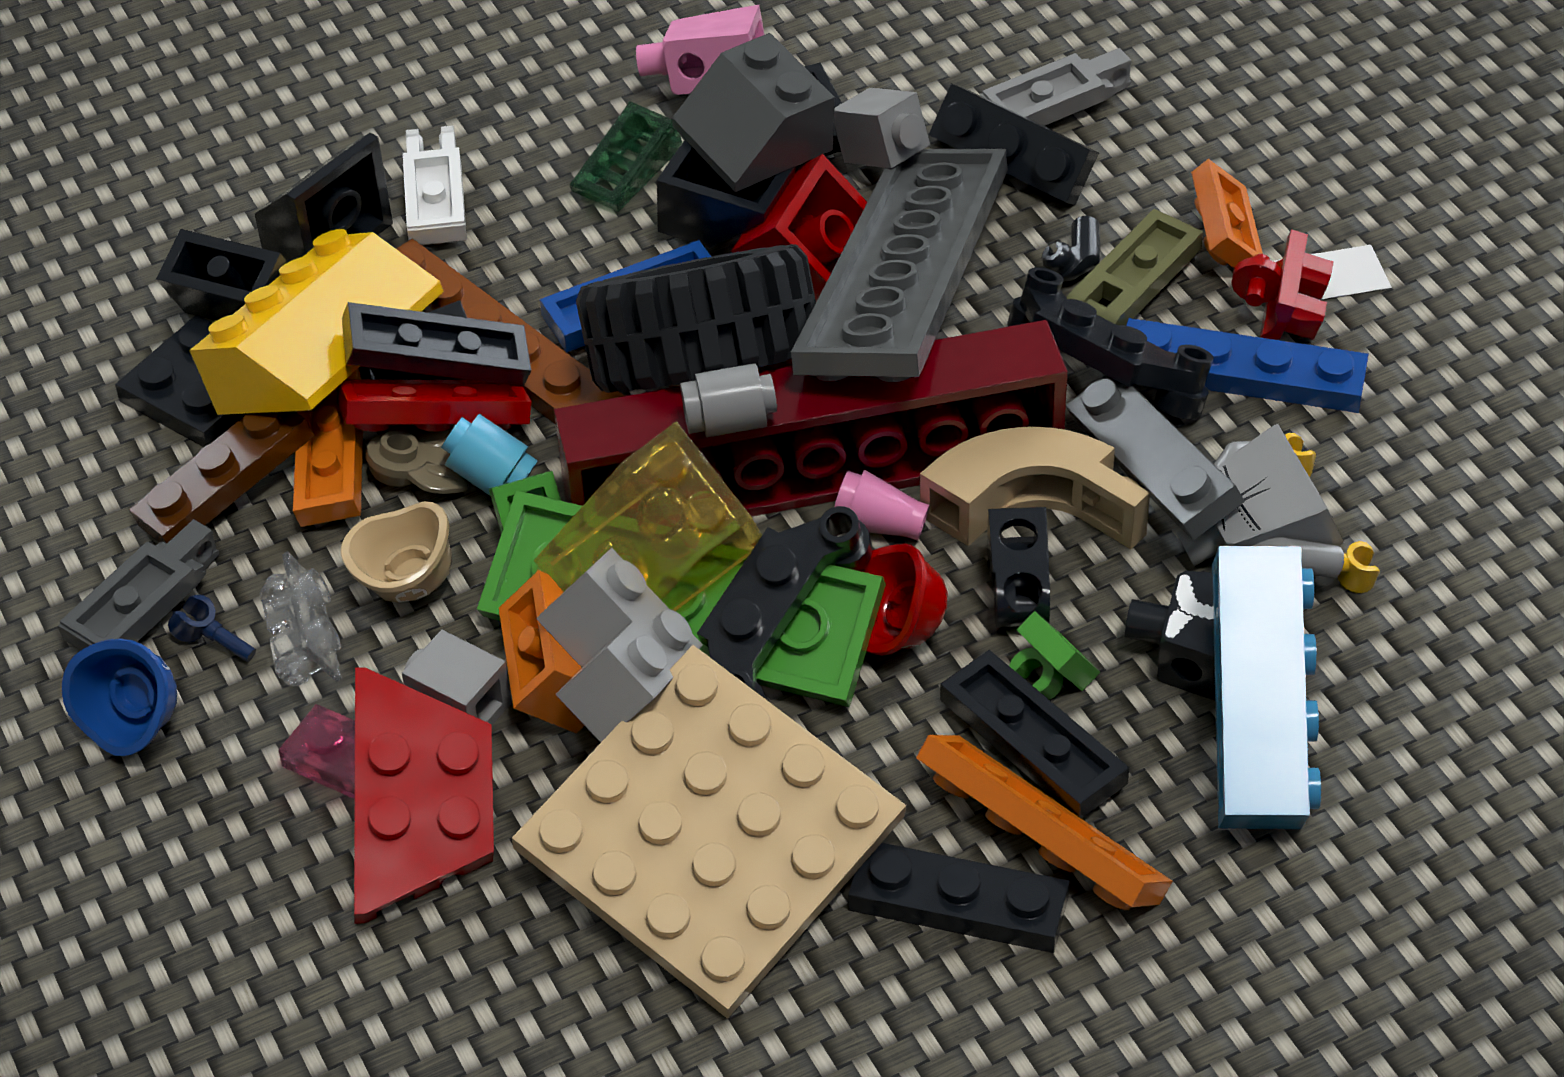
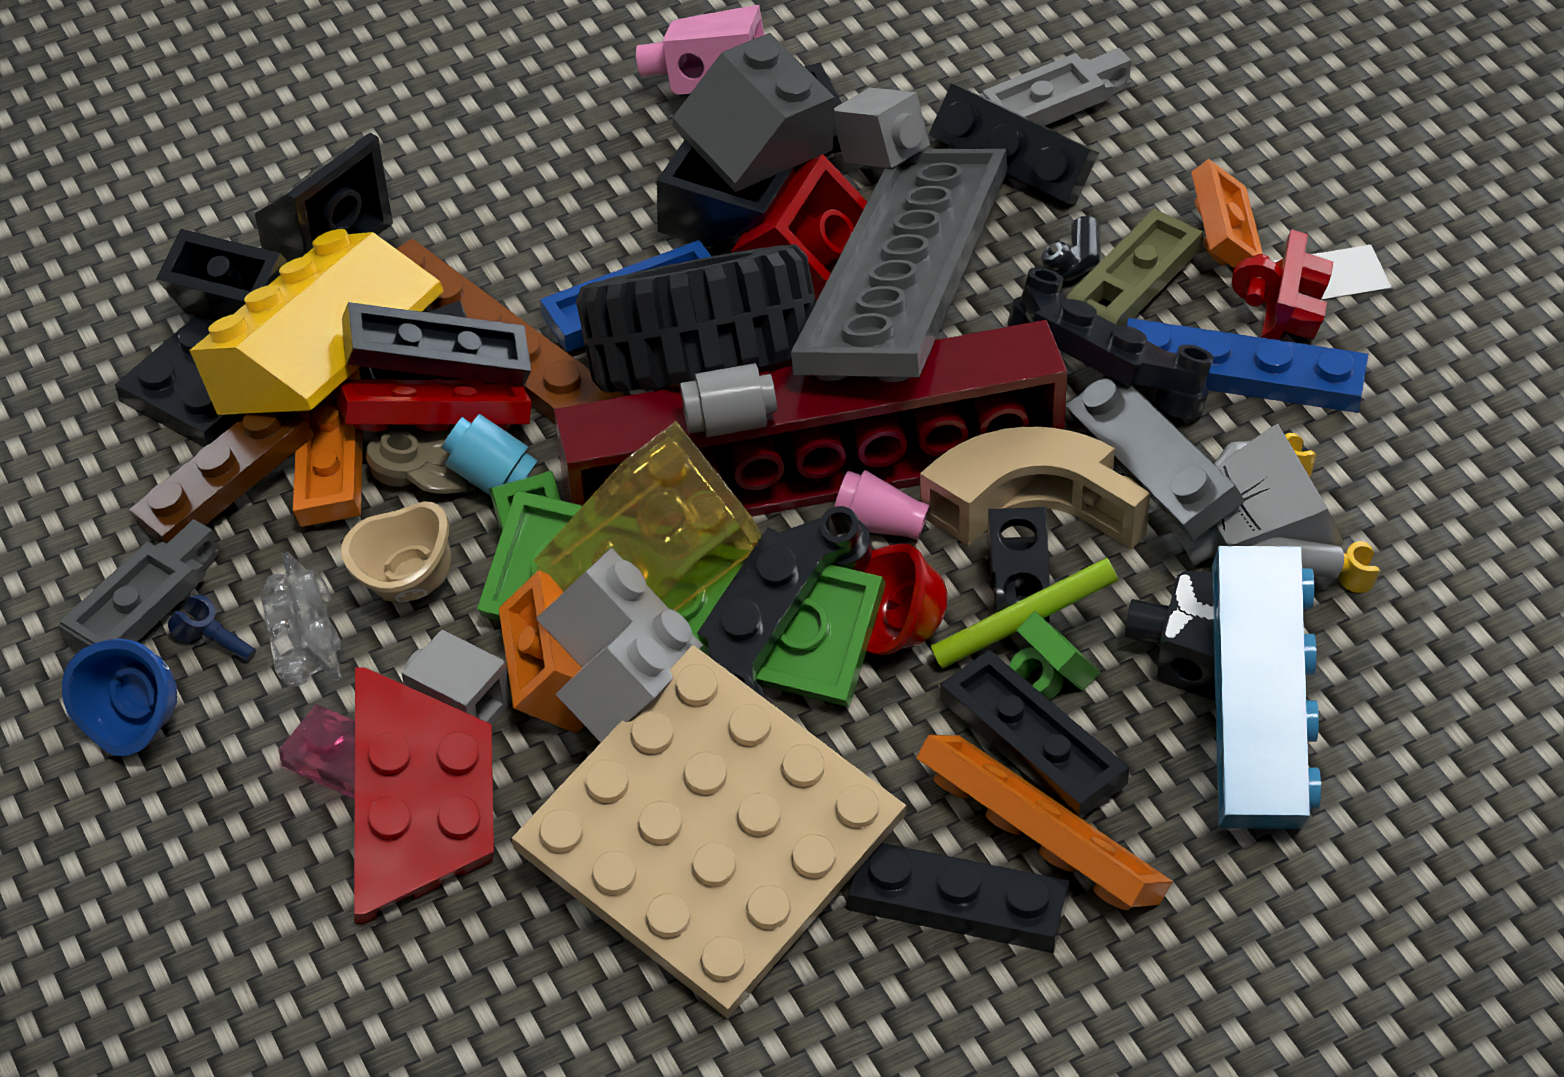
white hinge [403,126,467,245] -> none
clear green slope [570,101,682,212] -> none
none -> lime bar [931,557,1119,669]

